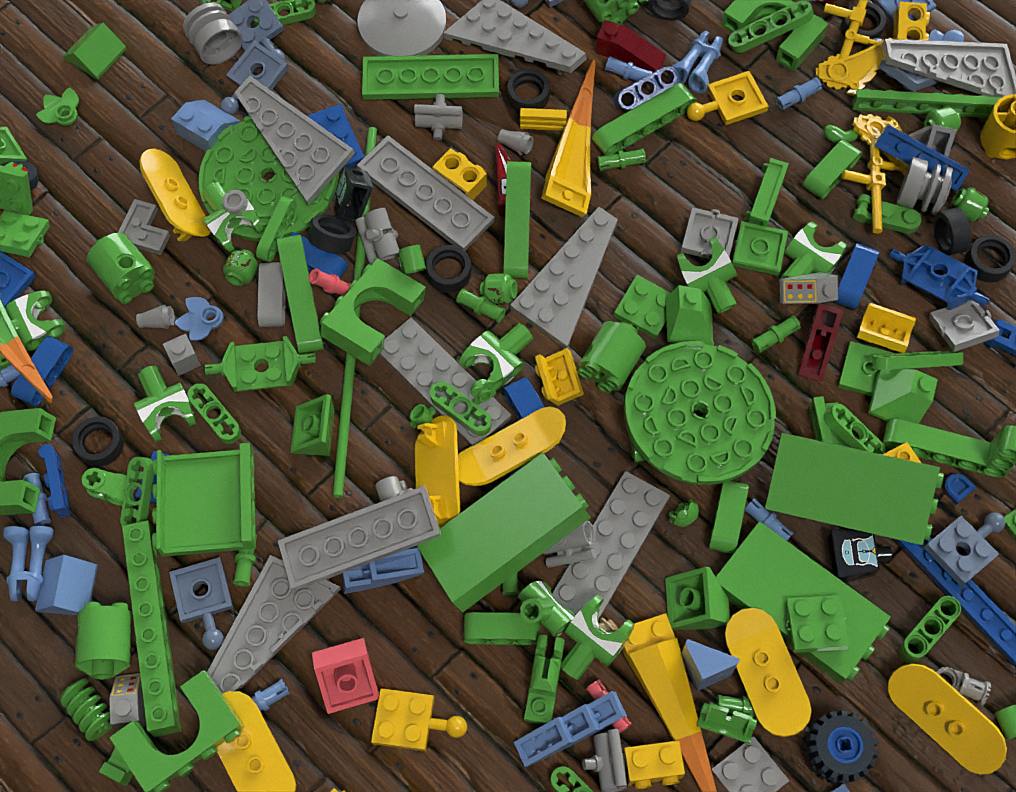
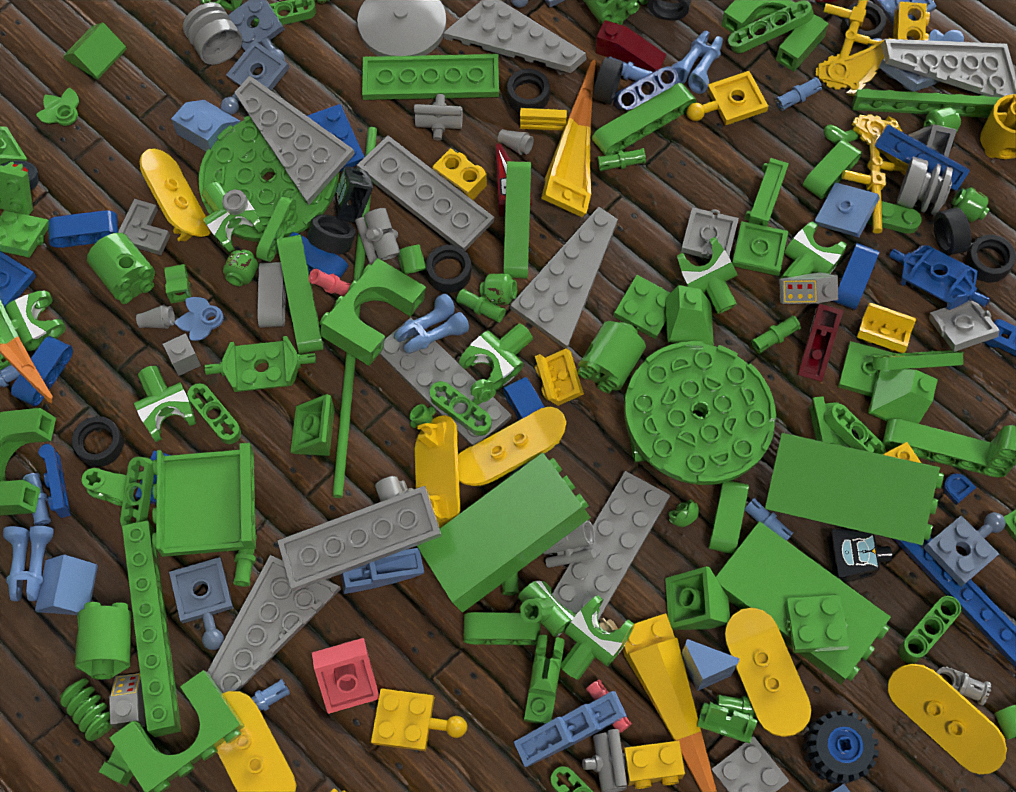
none -> blue beam [48,211,118,248]
none -> bright green leg [165,264,192,304]
none -> medium blue piece [394,294,469,354]
none -> black tyre [593,57,623,104]
none -> medium blue plate [815,182,880,237]

